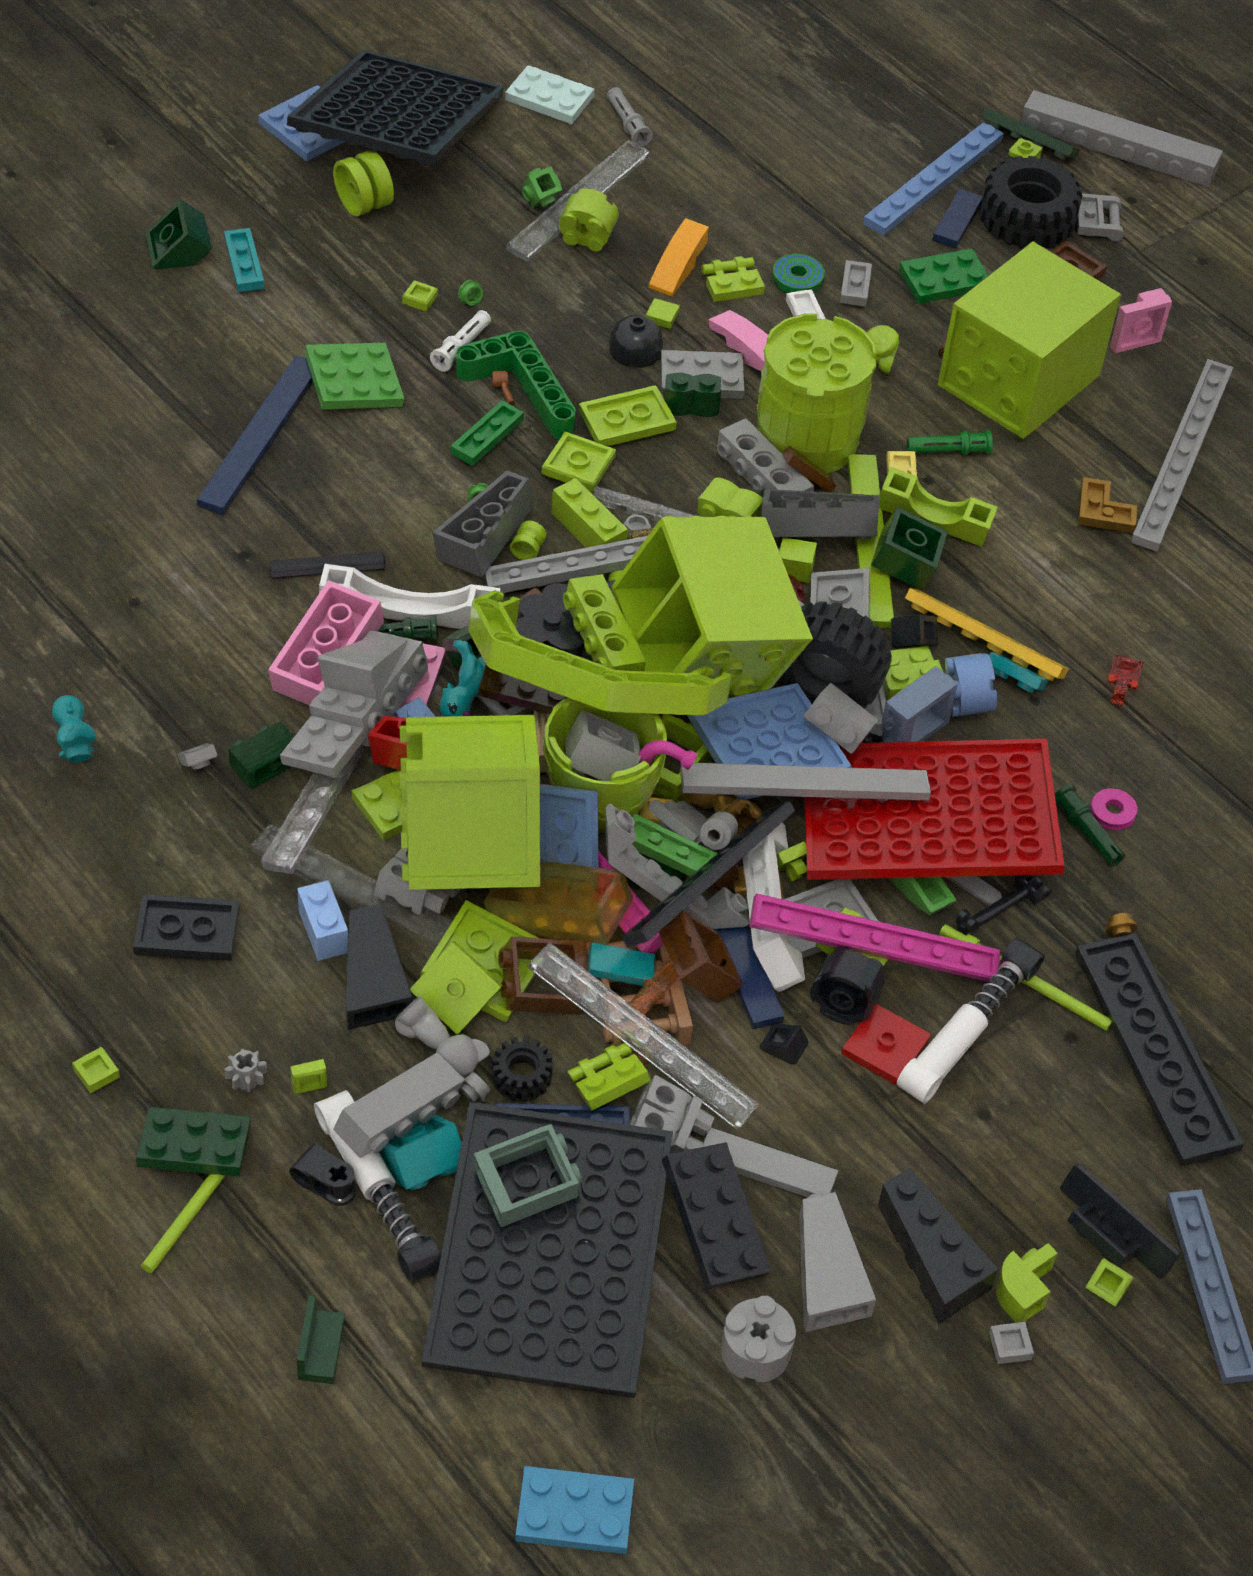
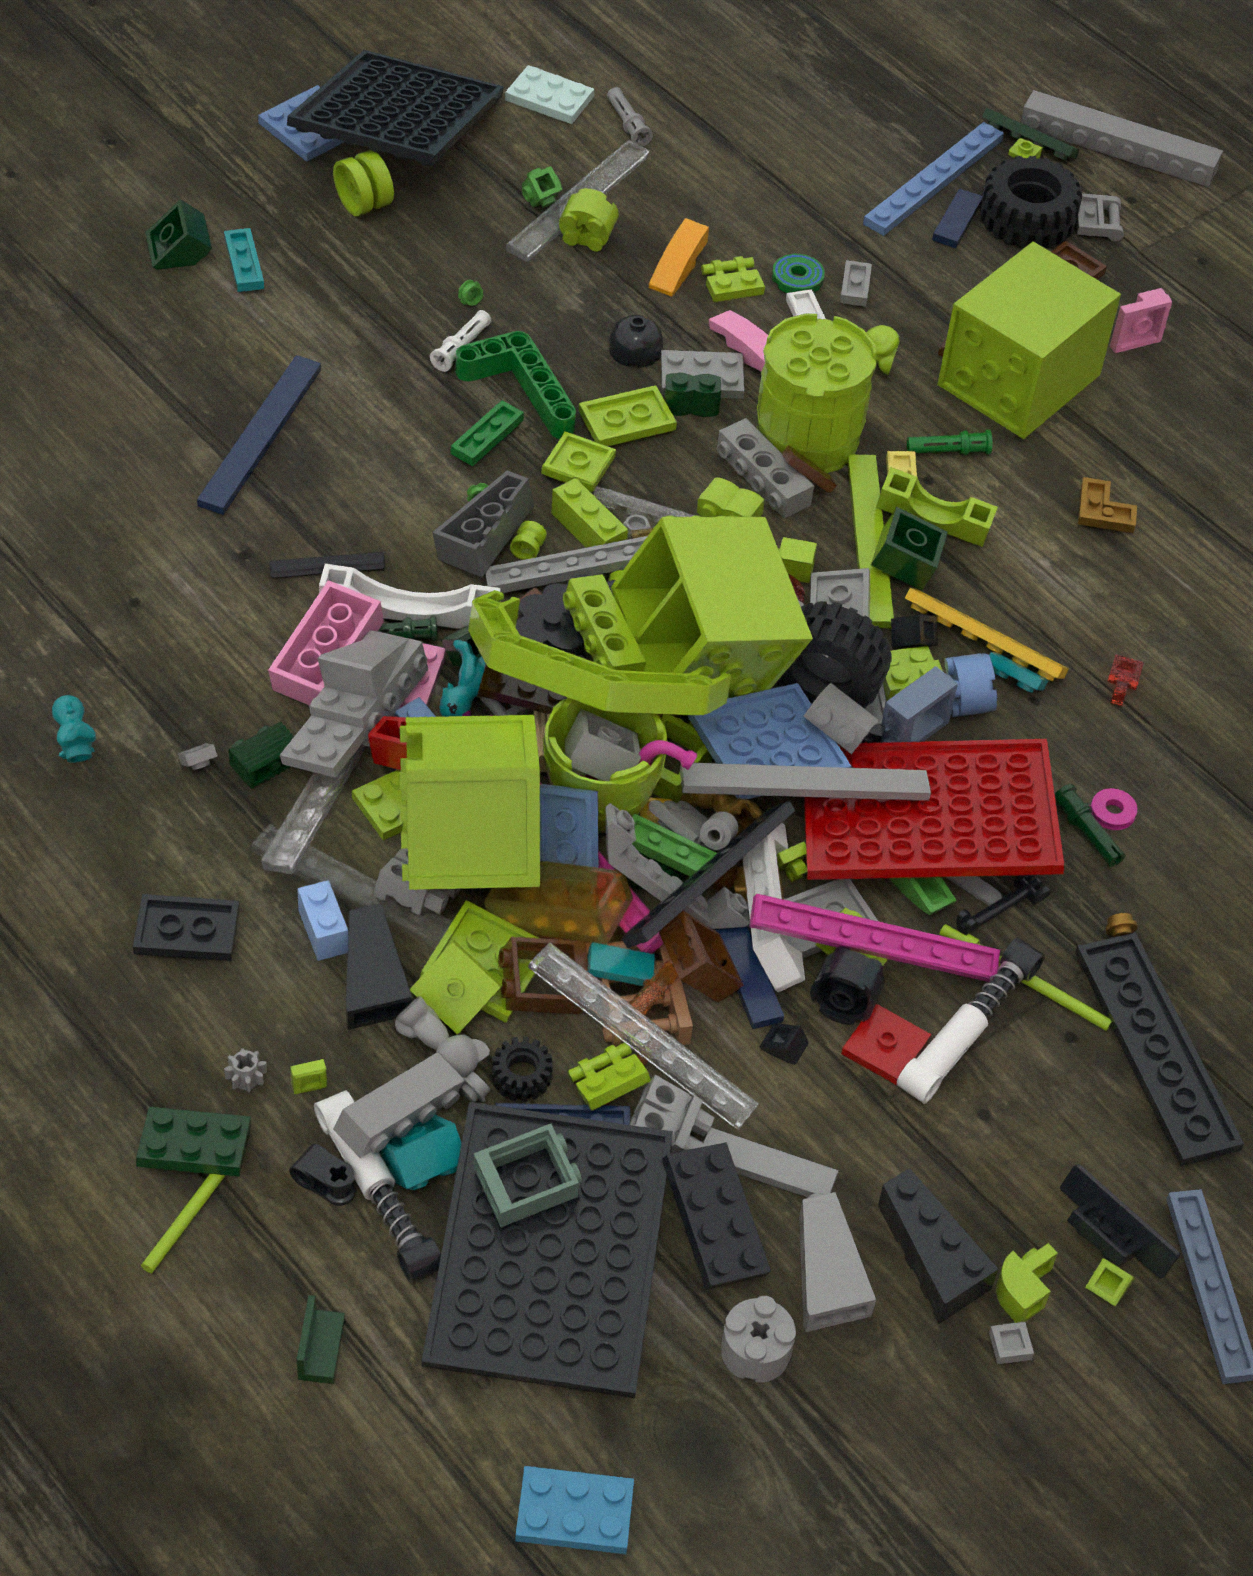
lime plate [72,1047,120,1094] -> none
bright green plate [304,343,404,410] -> none
lime tile [402,280,438,312] -> none
dark orange hand [492,371,515,405] -> none
lime tile [646,298,680,329] -> none
dark grey wedge [761,489,880,539] -> none
green plate [899,248,988,304] -> none
light grey plate [1131,359,1233,552] -> none

